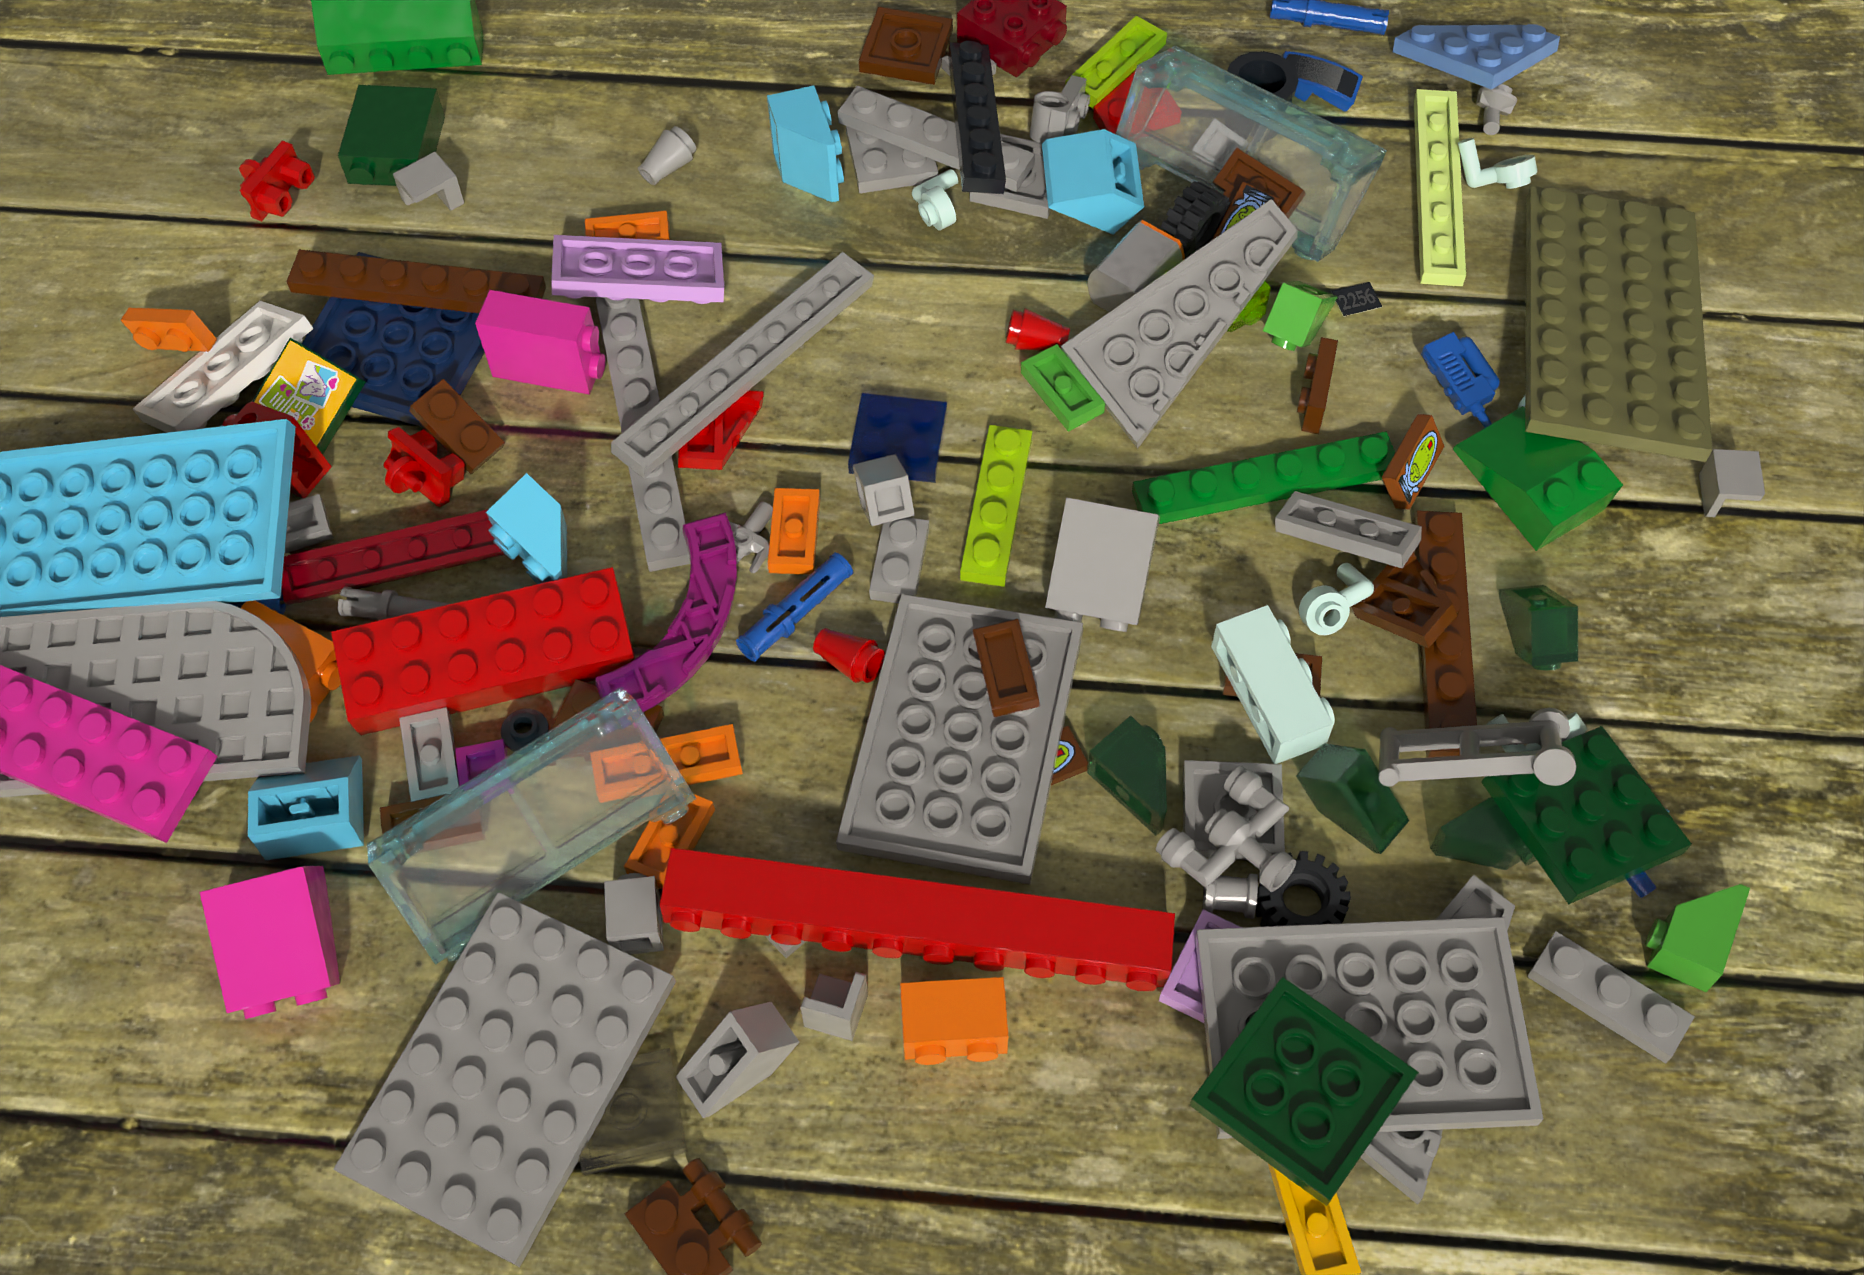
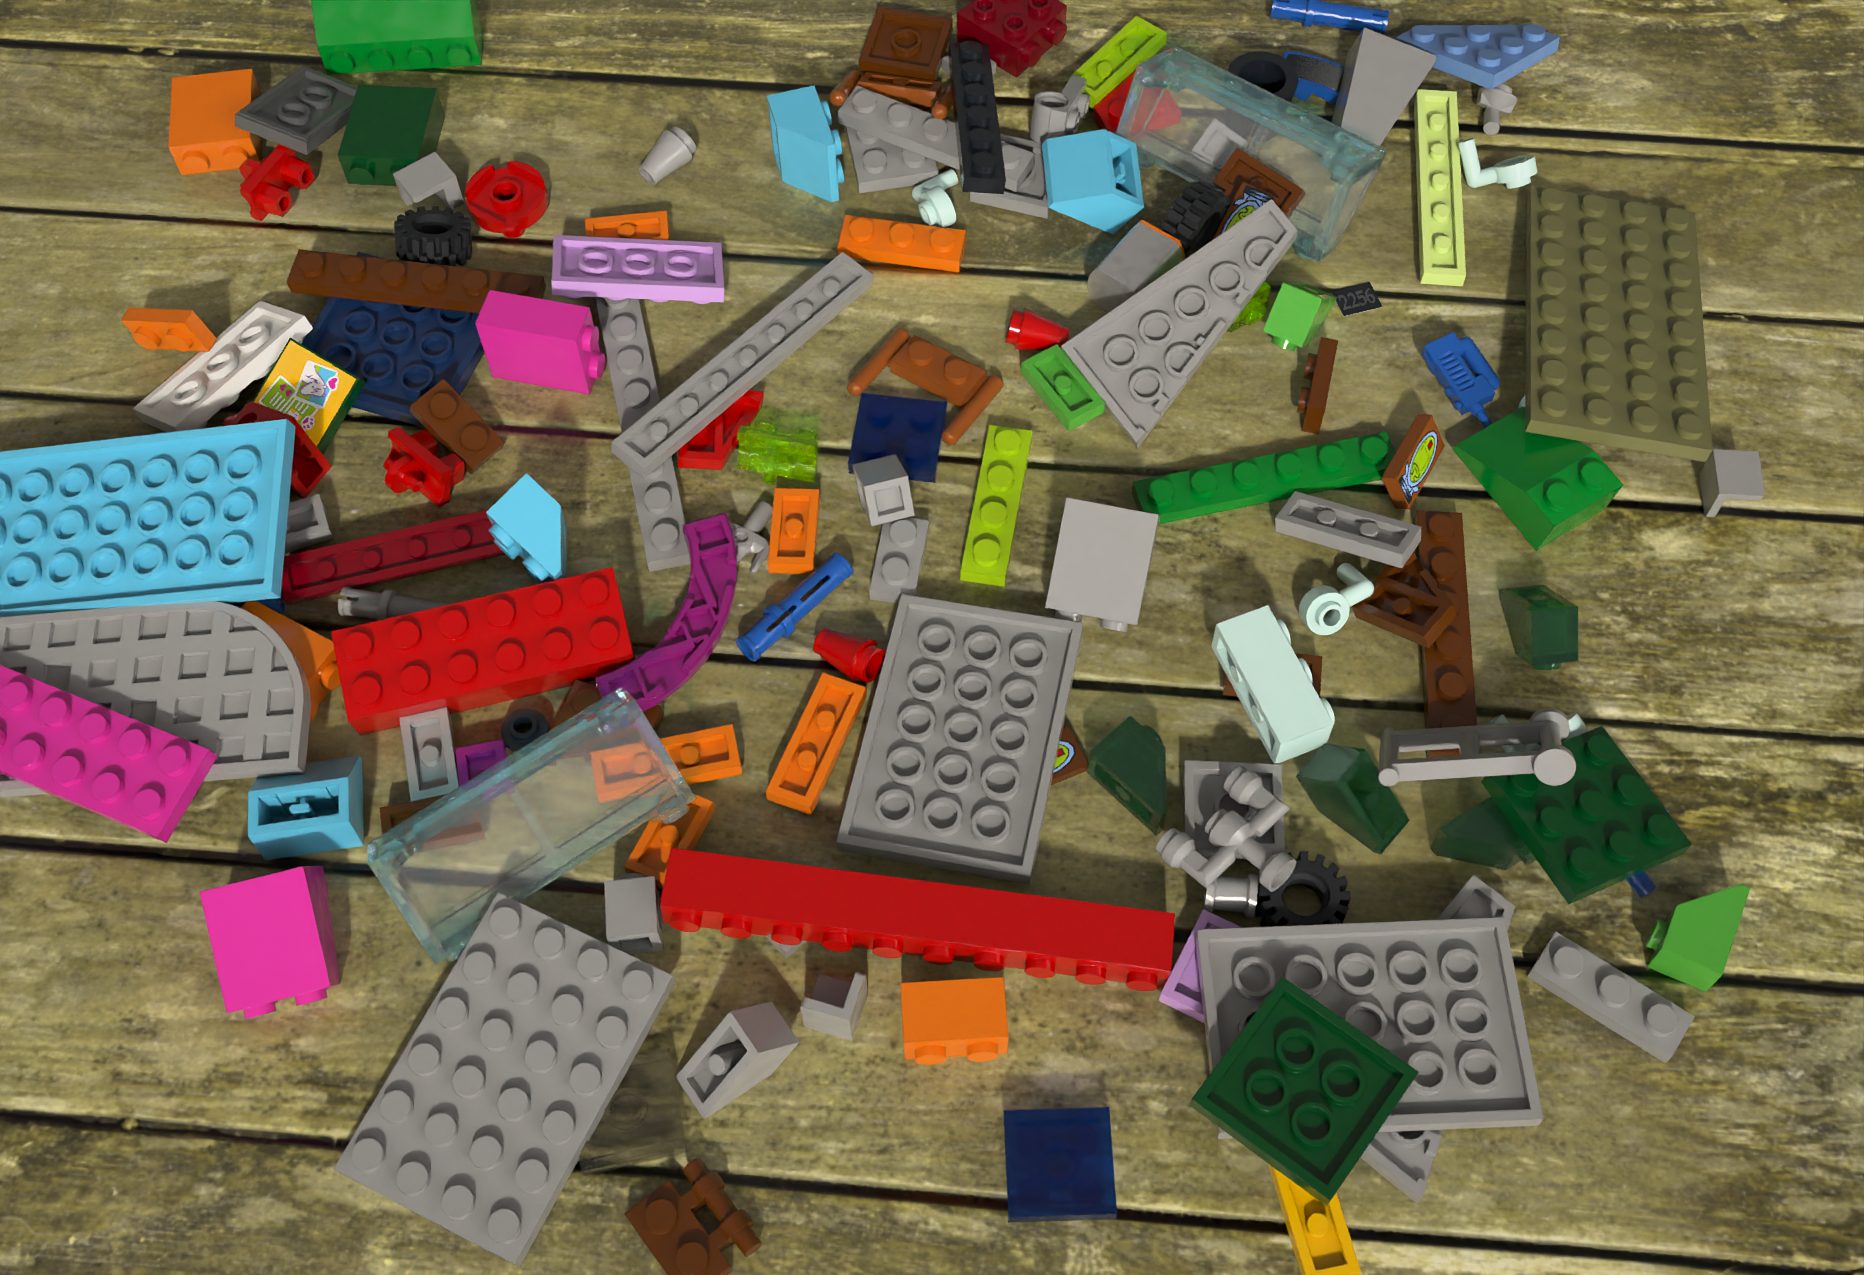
reddish brown tile [972,619,1040,717] -> none
none -> orange brick [168,68,263,175]
none -> dark grey tile [235,66,358,155]
none -> black tyre [394,206,472,266]
none -> red plate [465,161,550,238]
none -> clear neon green hips [737,421,818,485]
none -> orange plate [765,672,867,815]
none -> dark orange plate [829,70,953,119]
none -> orange plate [837,215,966,272]
none -> dark orange plate [847,328,1004,445]
none -> clear blue plate [1003,1107,1117,1223]
none -> light grey slope [1322,27,1437,175]

